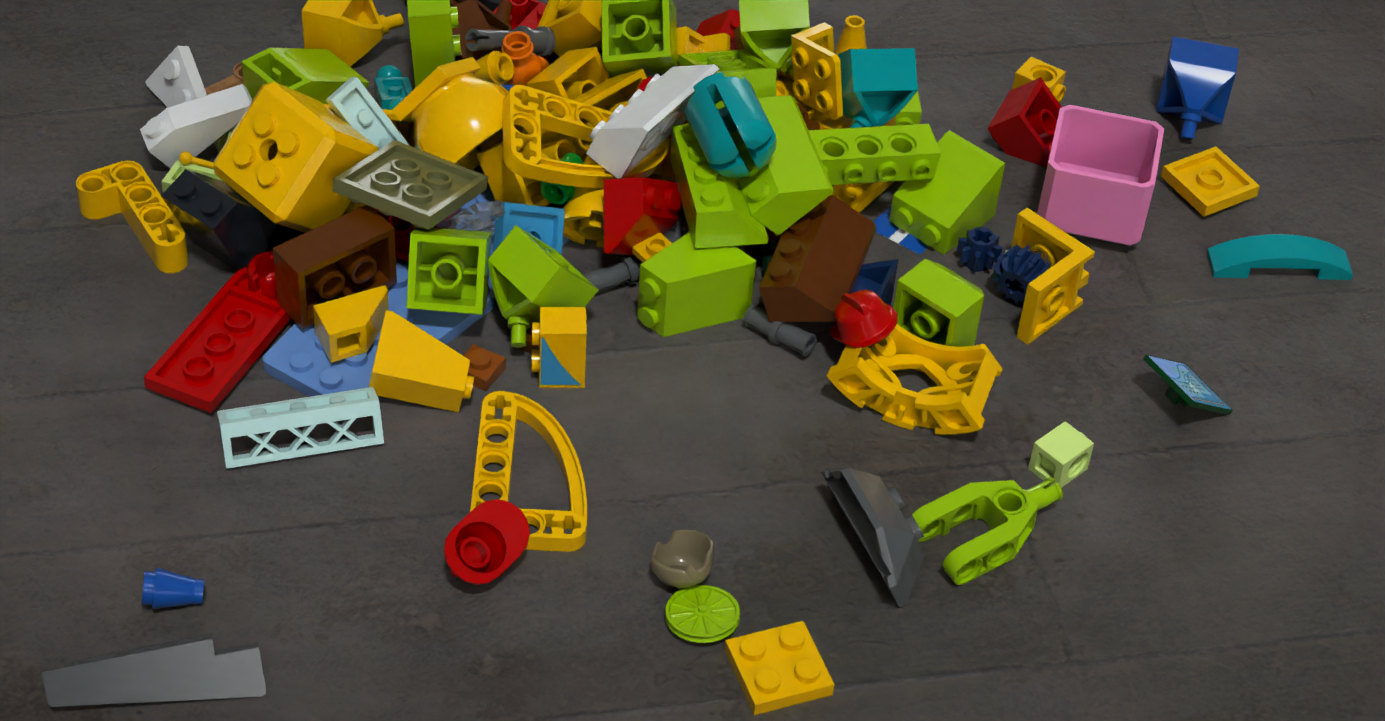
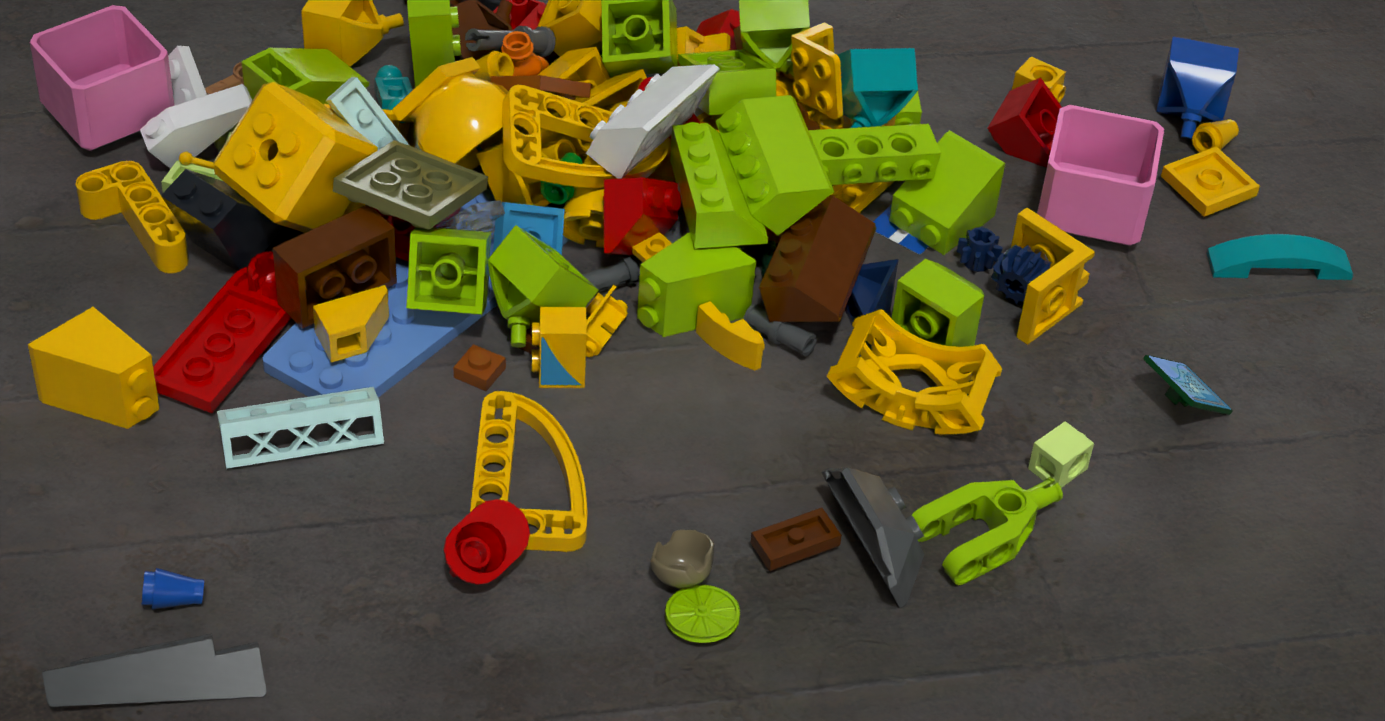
yellow slope [369,310,475,413] -> none
teal cylinder [683,72,777,178] -> none
yellow plate [724,621,835,715] -> none
red piece [830,290,898,348] -> none
yellow cone [835,15,867,55] -> none
none -> yellow slope [28,307,160,429]
none -> bright pink plate [30,5,174,151]
none -> dark orange plate [490,75,591,100]
none -> yellow hinge [586,285,628,357]
none -> yellow slope [696,301,765,371]
none -> reddish brown plate [750,507,842,571]
none -> yellow cone [1192,119,1239,152]

